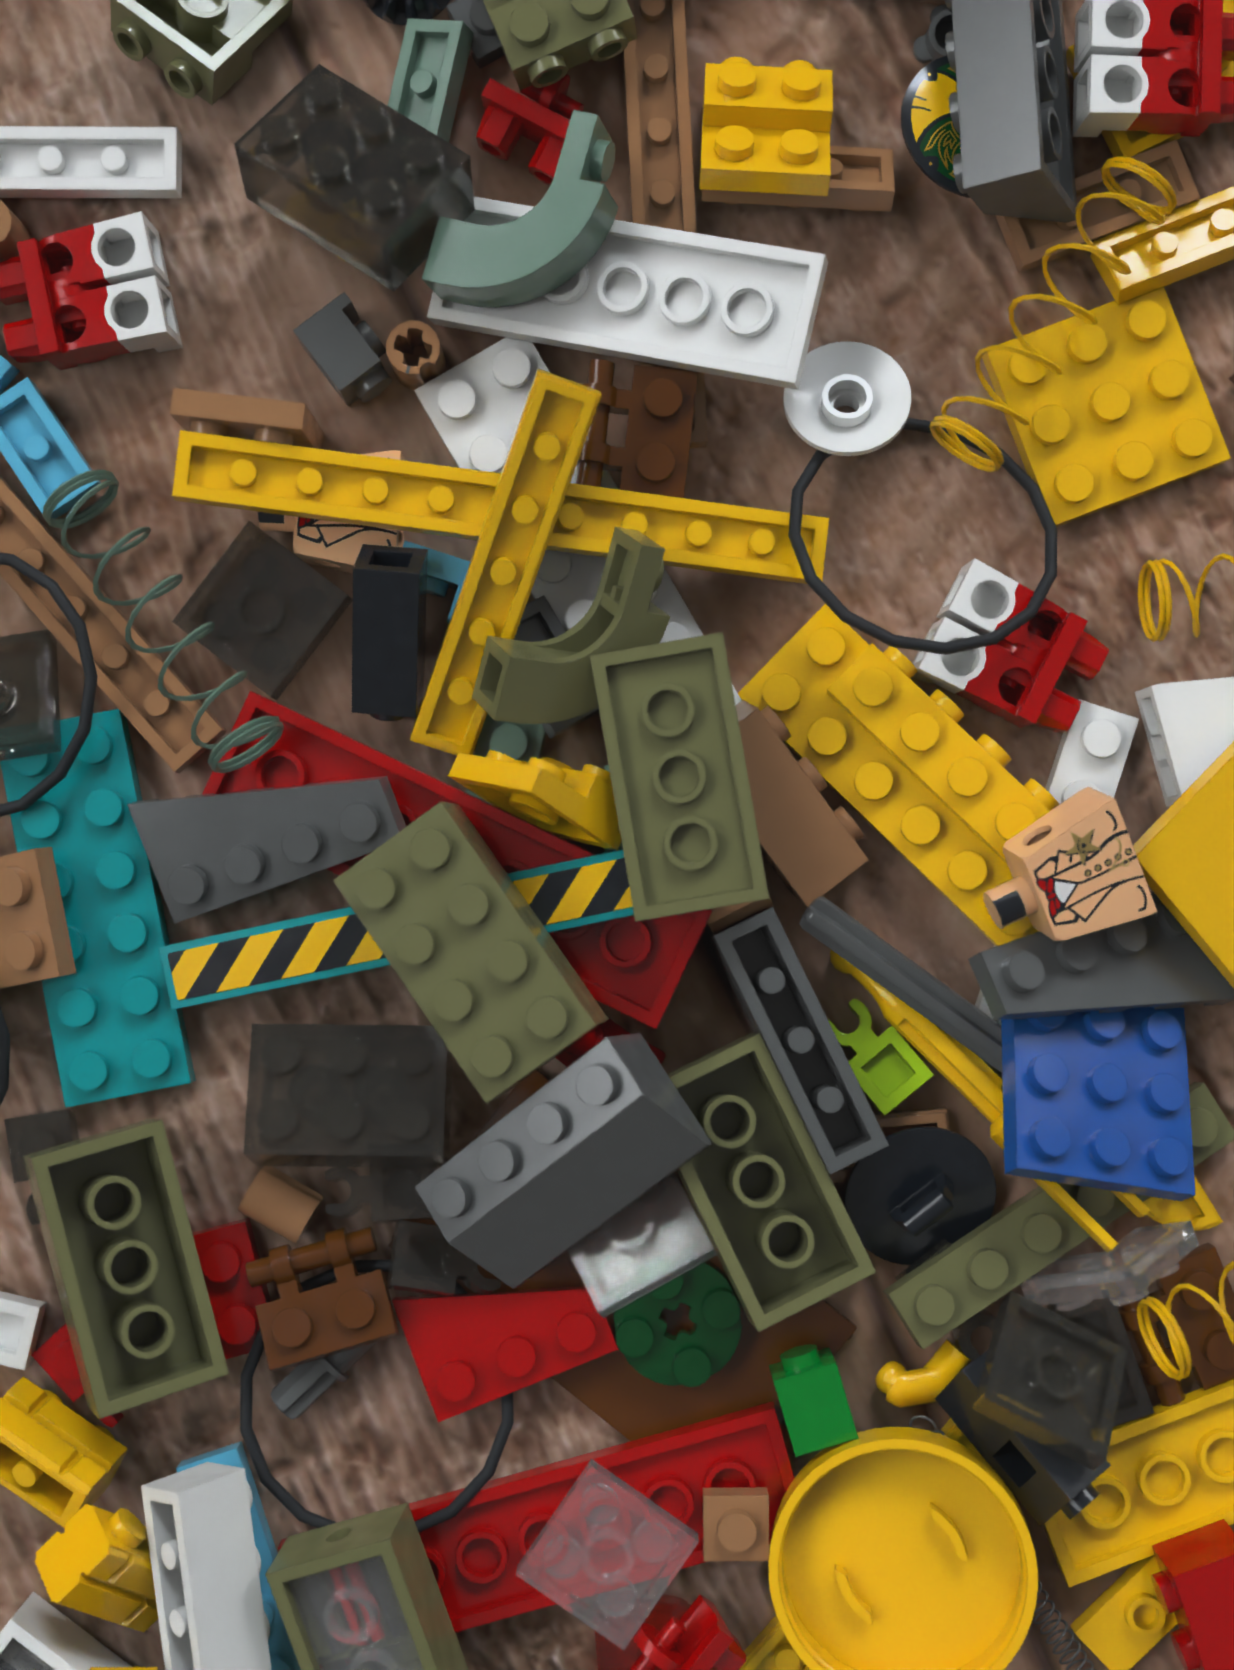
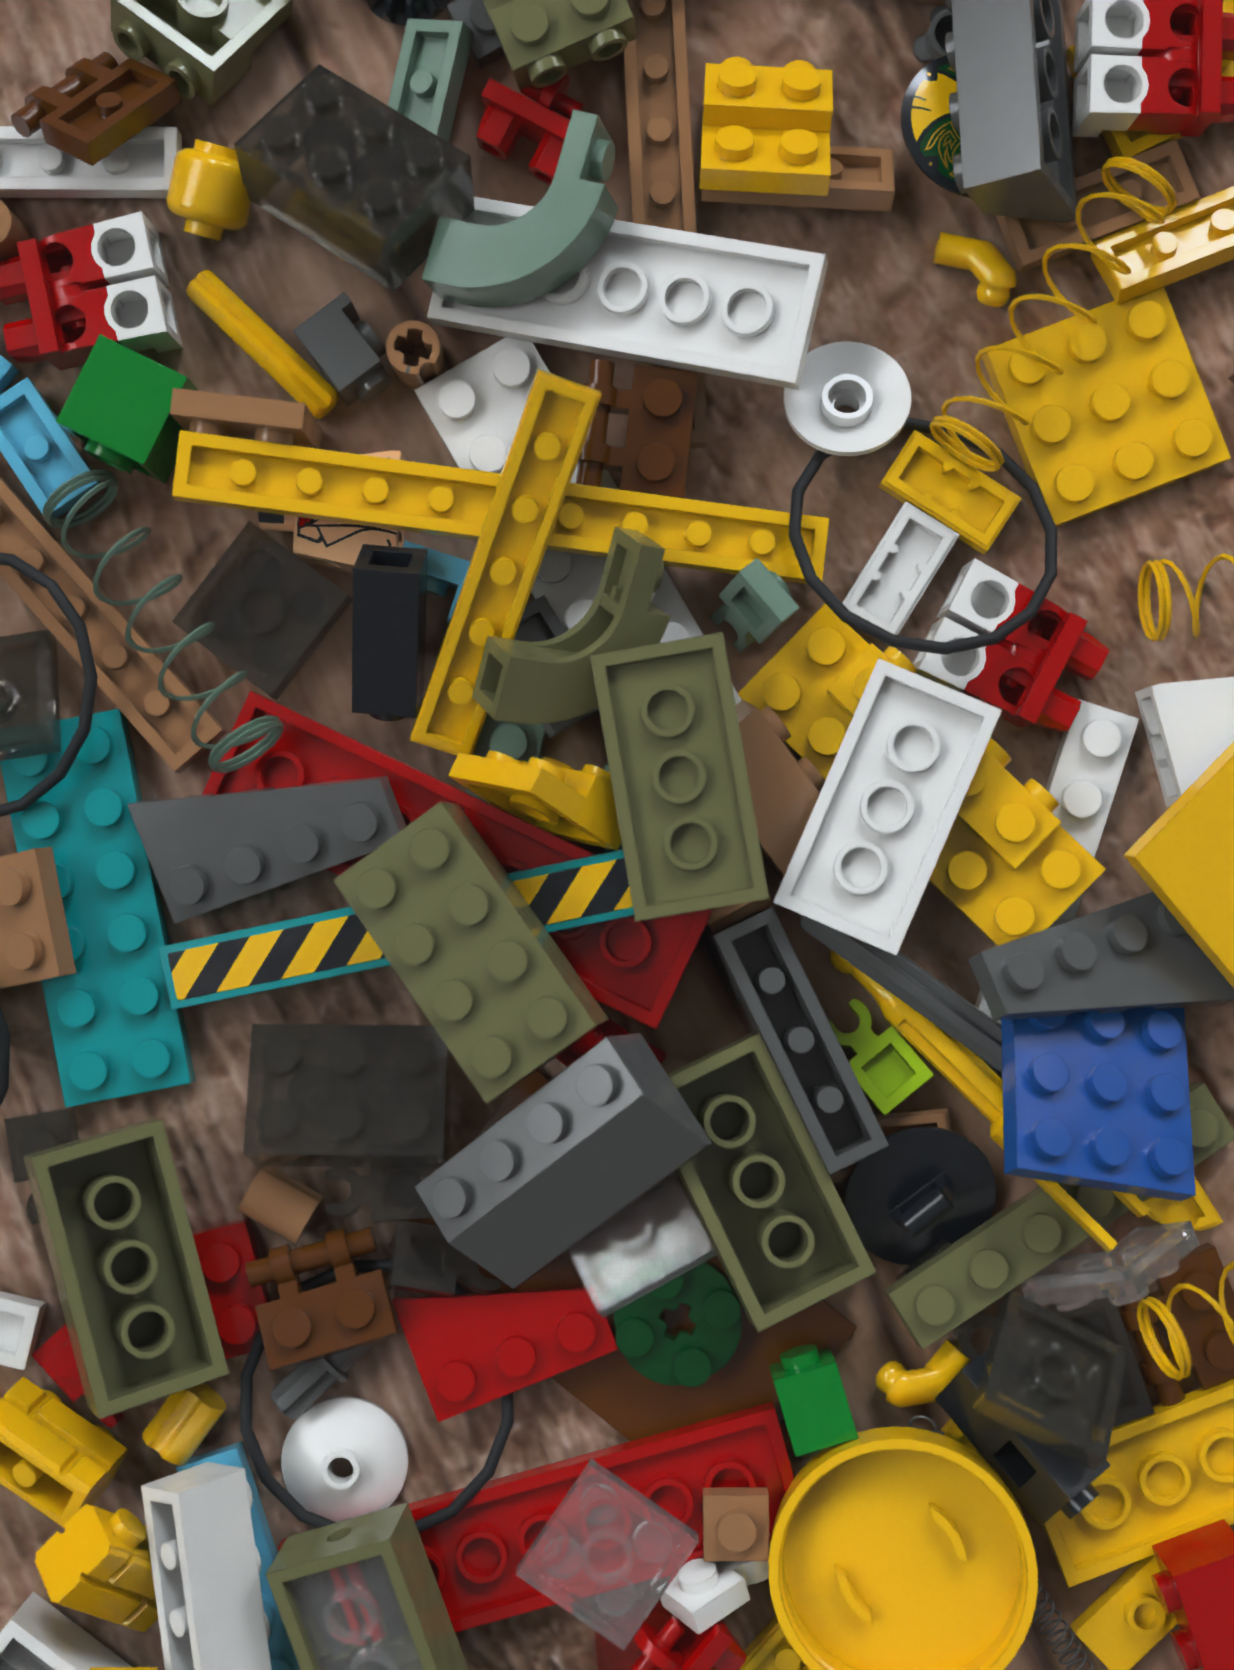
light nougat torso [983,787,1157,941] -> none
none -> reddish brown plate [11,52,181,166]
none -> green head [56,334,199,484]
none -> yellow piece [142,1383,227,1466]
none -> yellow head [166,139,257,241]
none -> yellow axle [186,270,340,419]
none -> white dish [281,1396,409,1522]
none -> white plate [656,1547,770,1635]
none -> sand green plate [710,558,800,653]
none -> white plate [773,658,1002,955]
none -> white plate [842,501,960,635]
none -> yellow plate [878,430,1022,555]
none -> yellow arm [933,231,1017,307]

